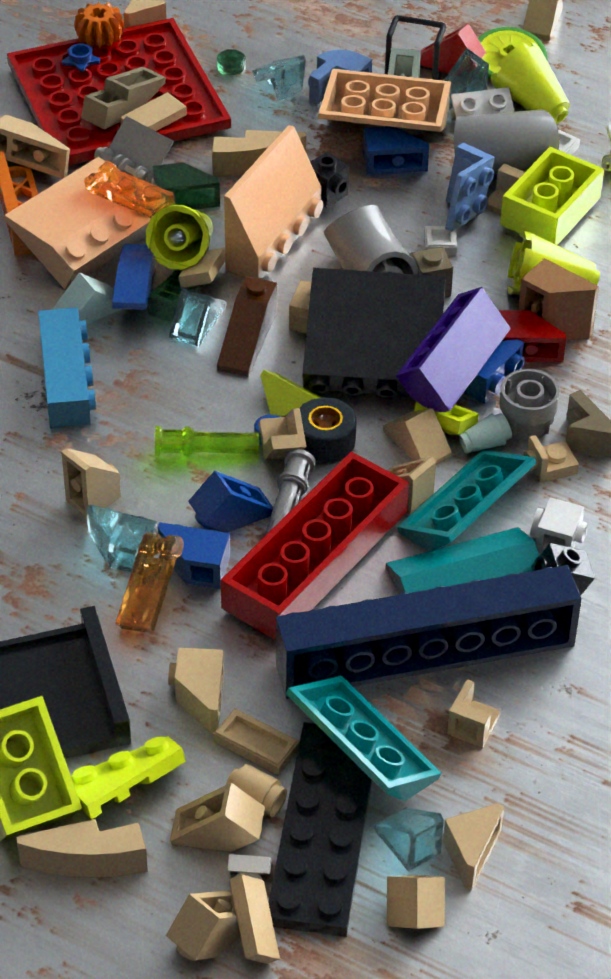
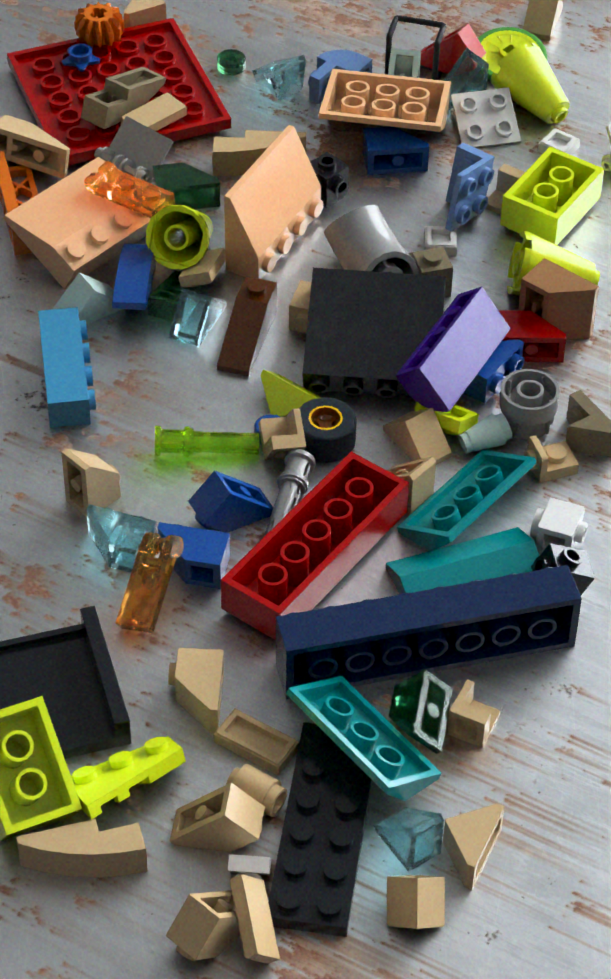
light grey brick [454,109,560,173] -> none
none -> clear green slope [388,670,453,754]

